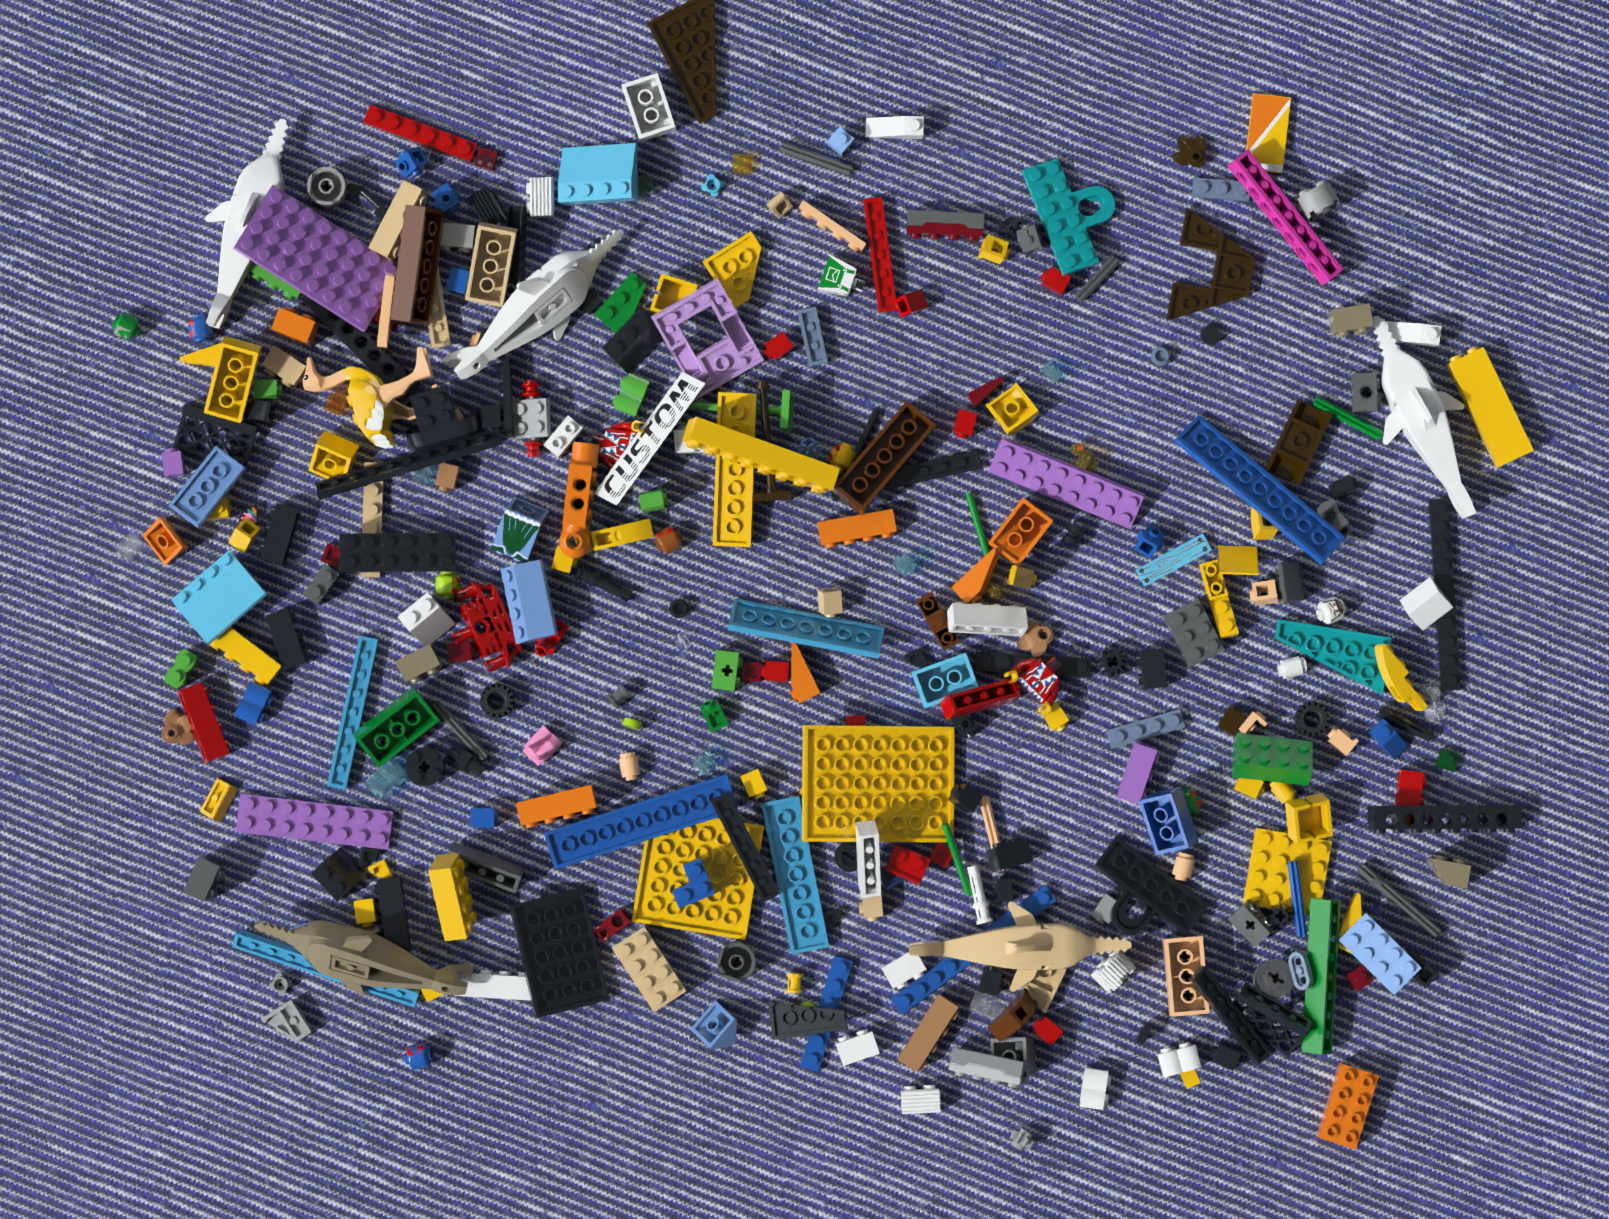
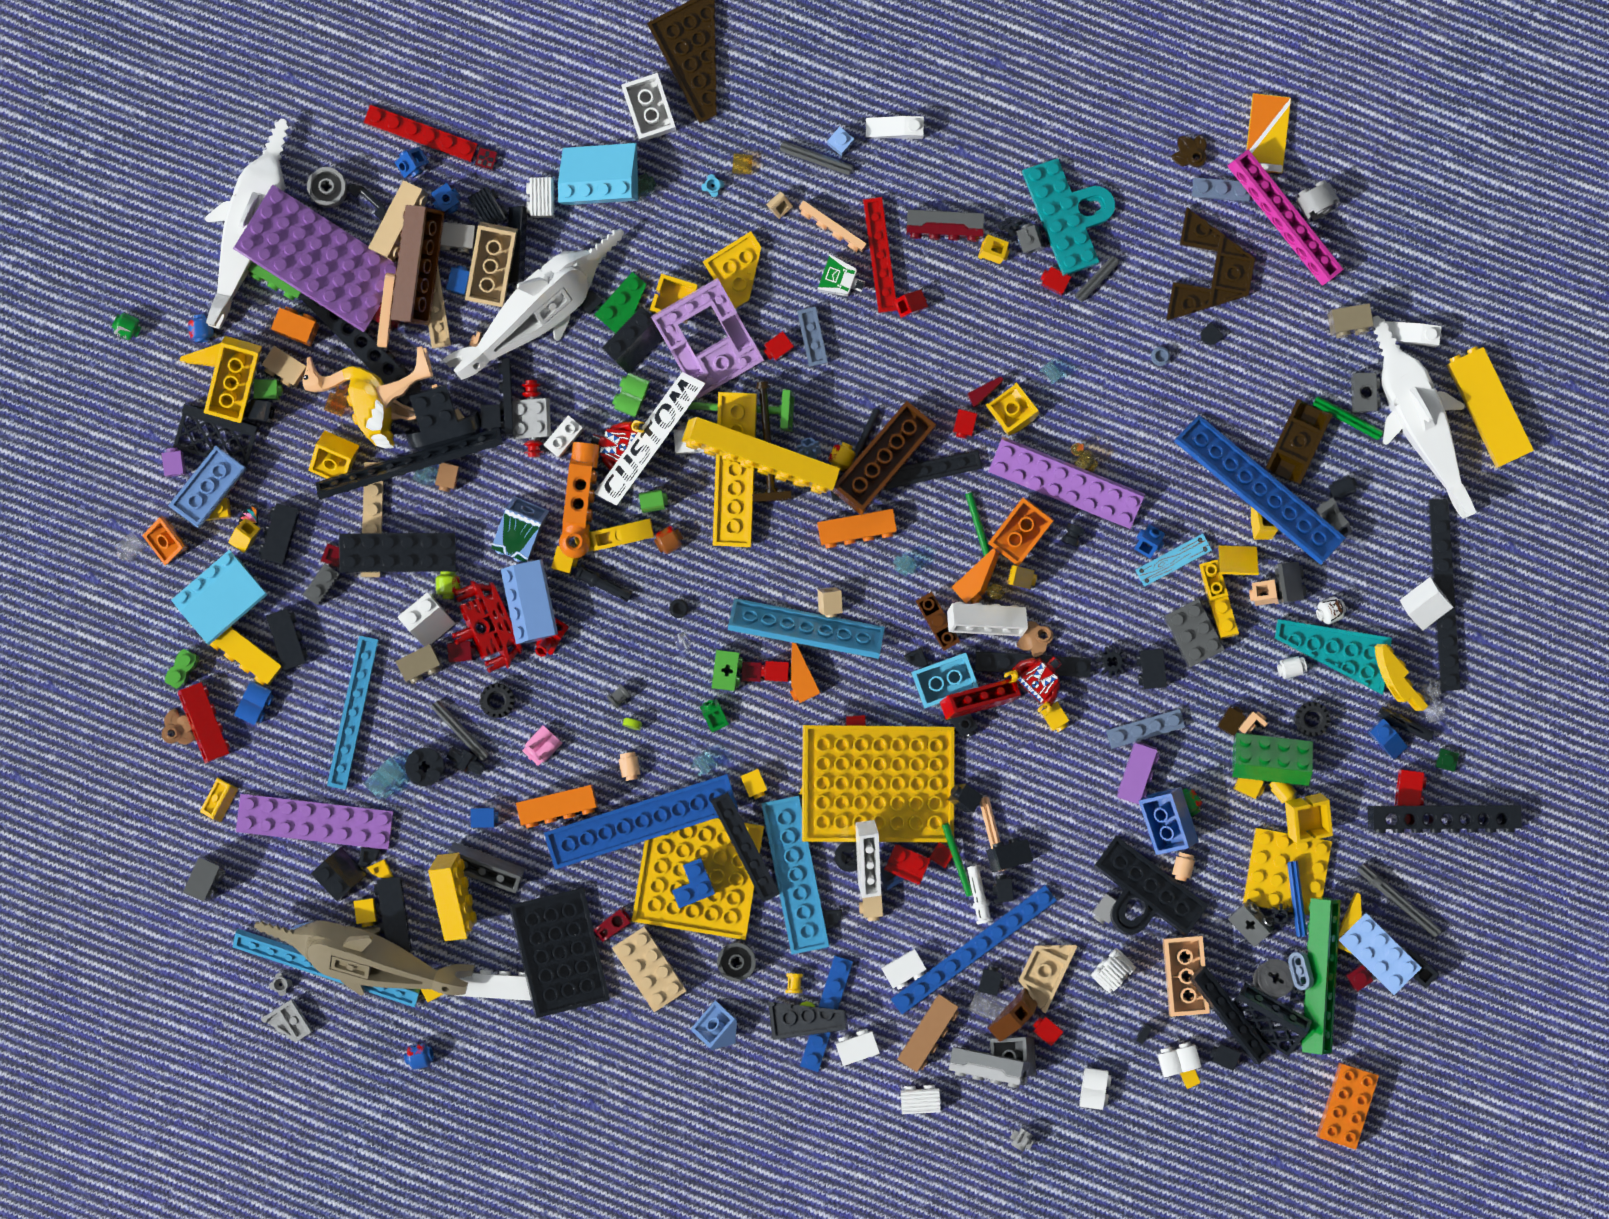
green brick [353,686,440,768] -> none
tan animal [909,902,1132,992] -> none
light nougat brick [1327,727,1359,756] -> none
dark tan slope [1427,855,1471,889] -> none

